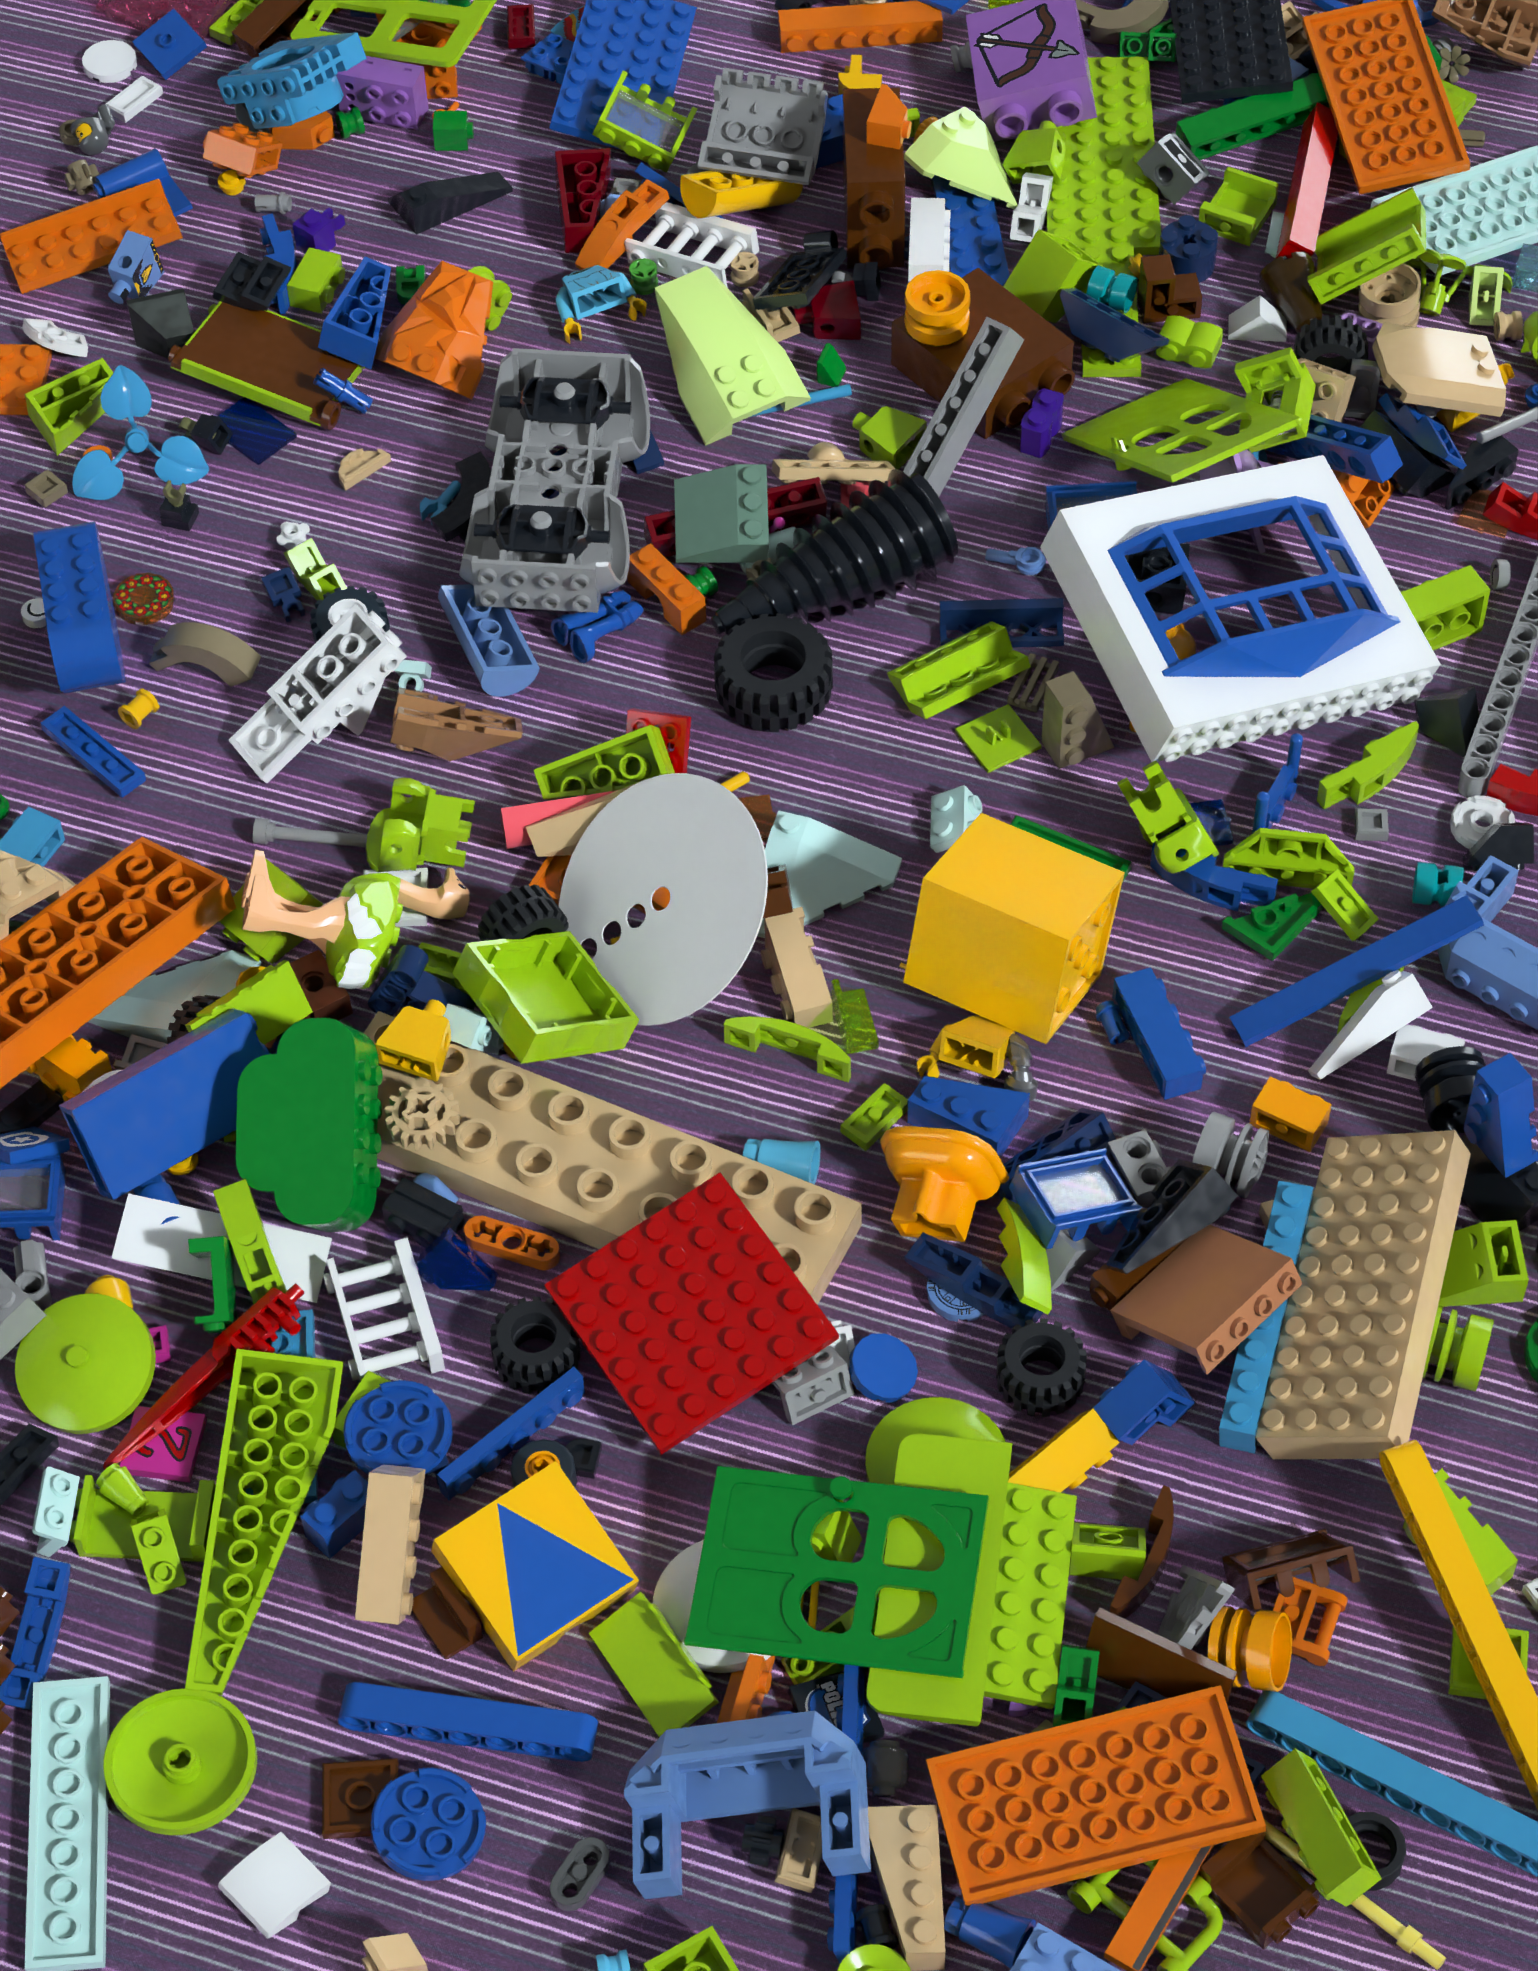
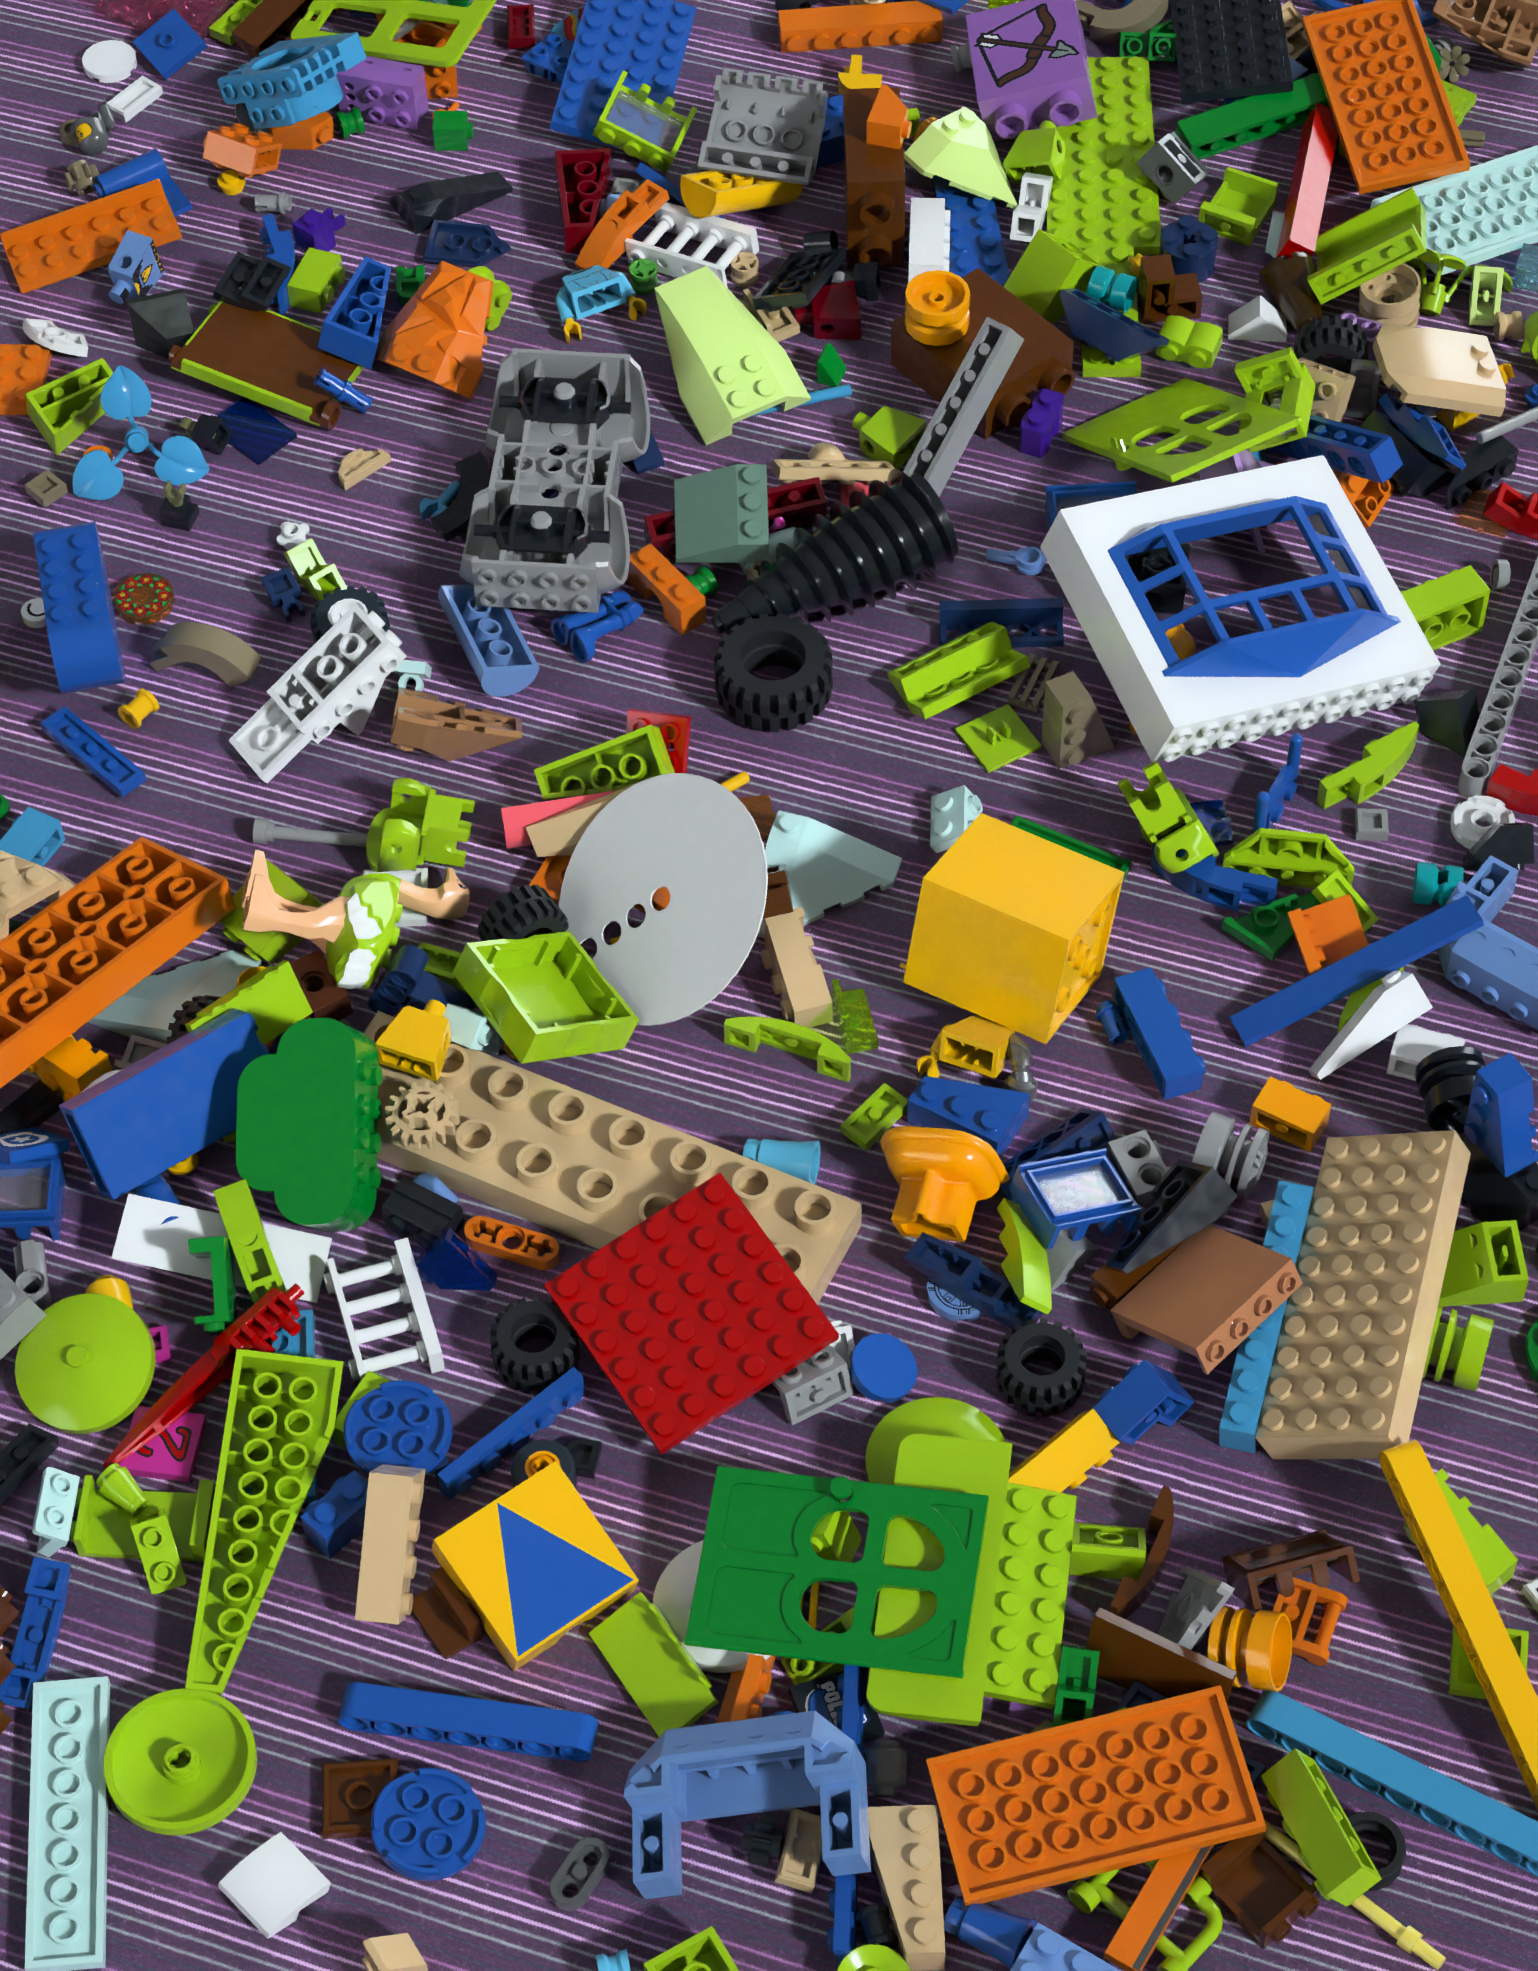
none -> dark blue tile [422,220,511,267]
none -> orange bracket [1288,895,1369,976]

